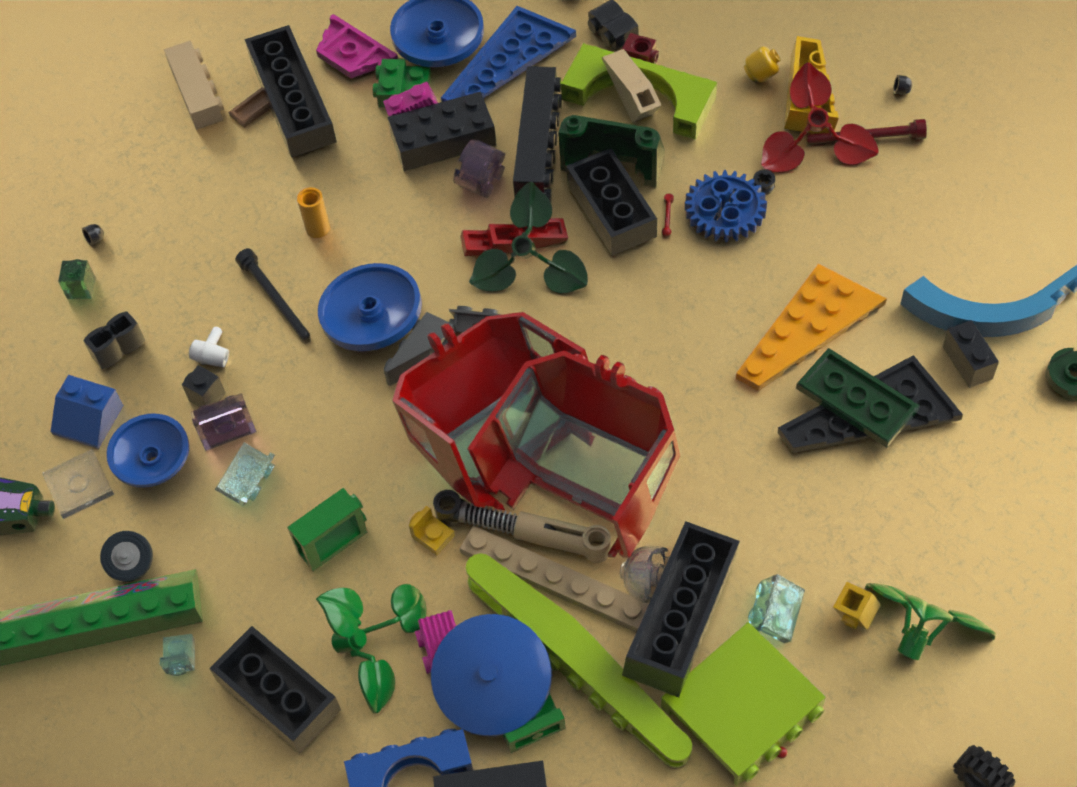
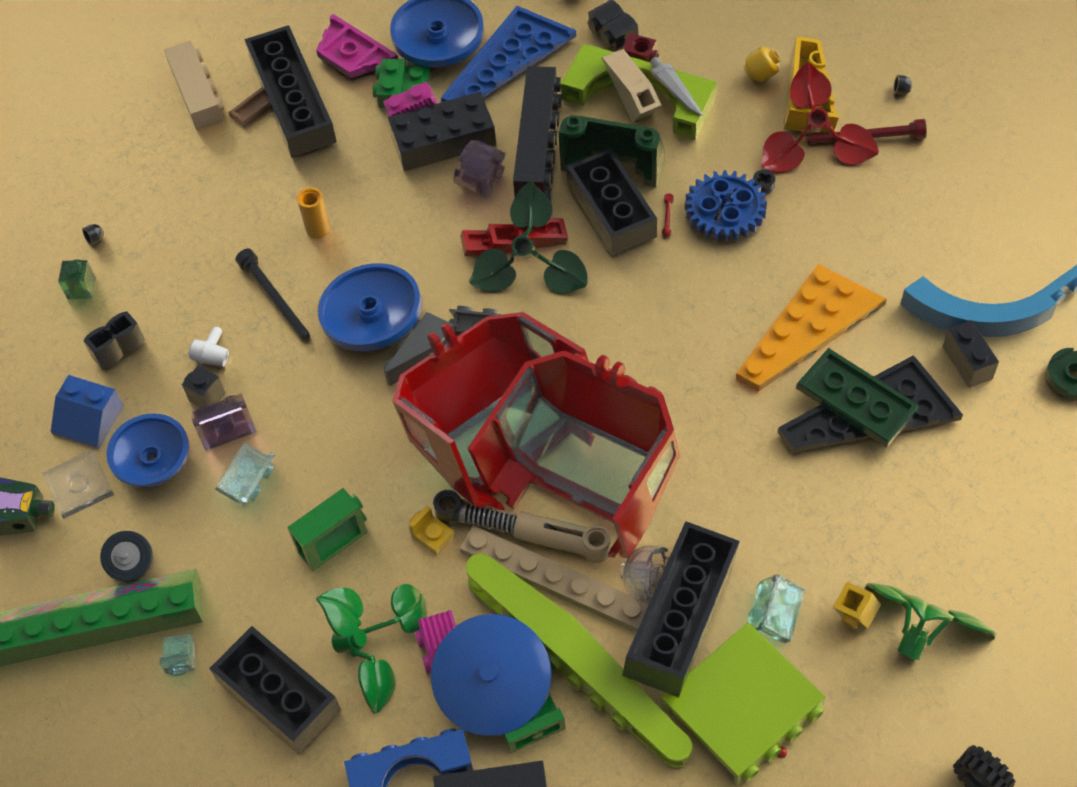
none -> light grey bar [650,57,703,116]

